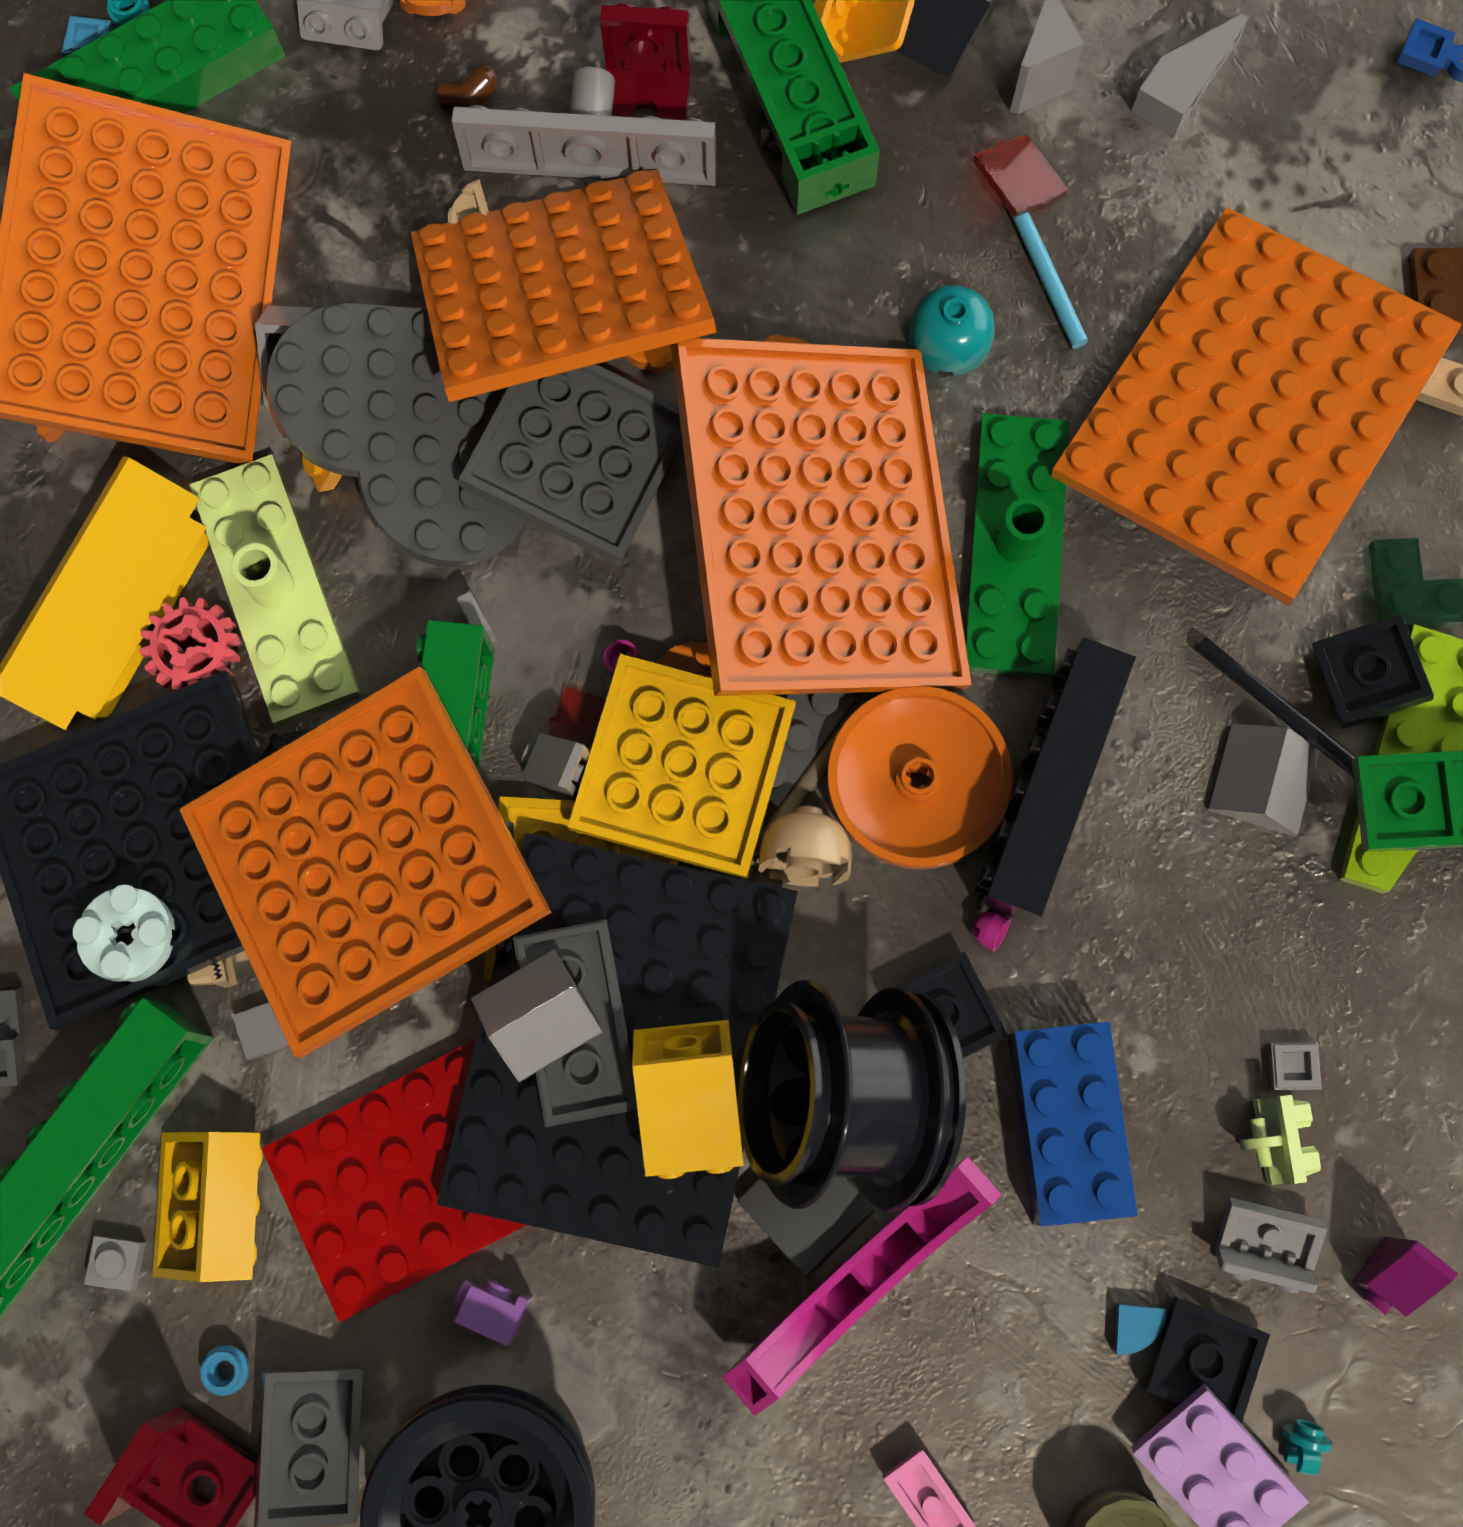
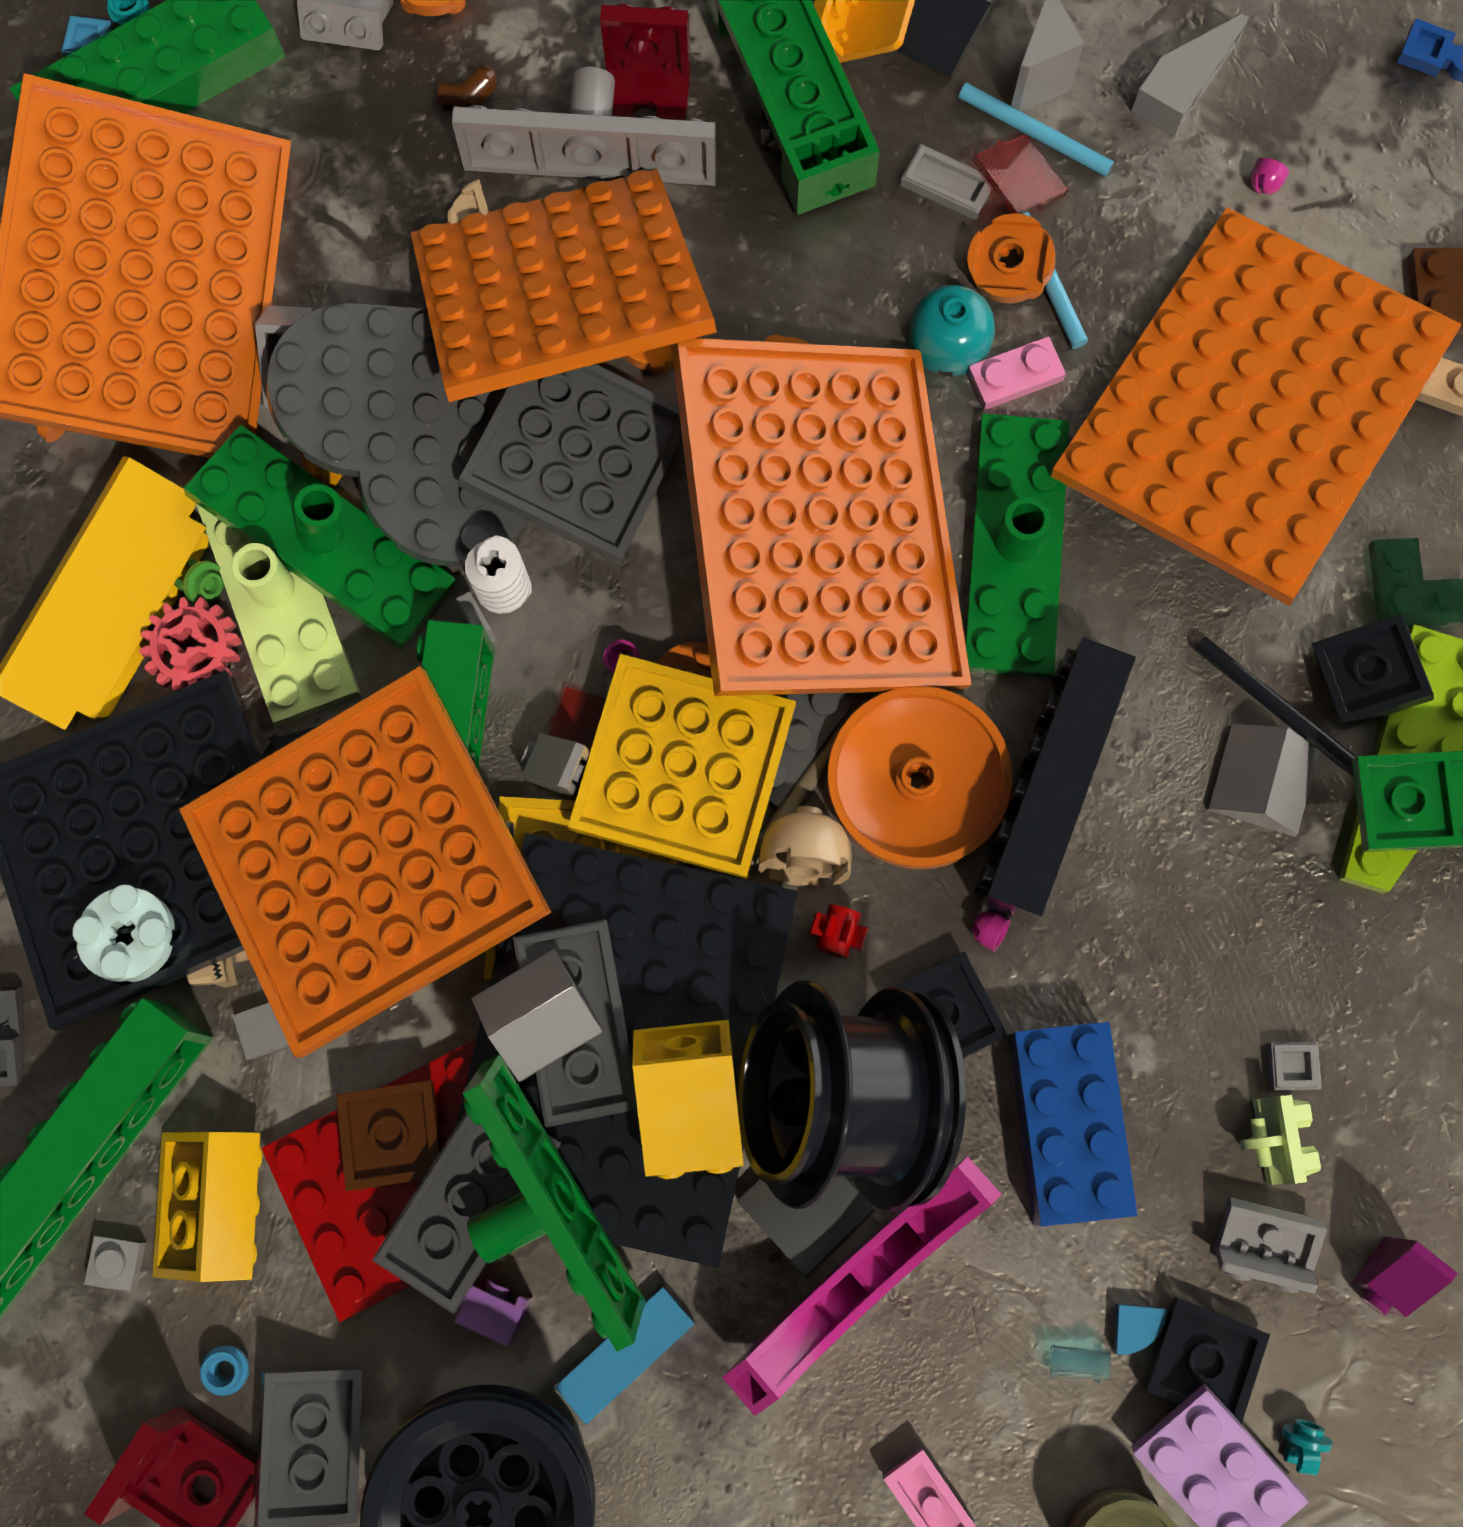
none -> bright green plate [174,559,224,604]
none -> green plate [183,425,456,650]
none -> reddish brown plate [336,1080,442,1191]
none -> dark grey tile [372,1112,562,1314]
none -> green plate [462,1054,646,1352]
none -> white piece [465,535,532,614]
none -> dark azure tile [554,1286,695,1425]
none -> red gear [809,904,868,959]
none -> light grey tile [900,144,996,221]
none -> medium azure bar [958,82,1114,177]
none -> orange plate [967,213,1056,303]
none -> bright pink plate [967,336,1066,410]
none -> clear light blue pin [1050,1344,1111,1385]
none -> dark pink hinge [1250,157,1289,195]

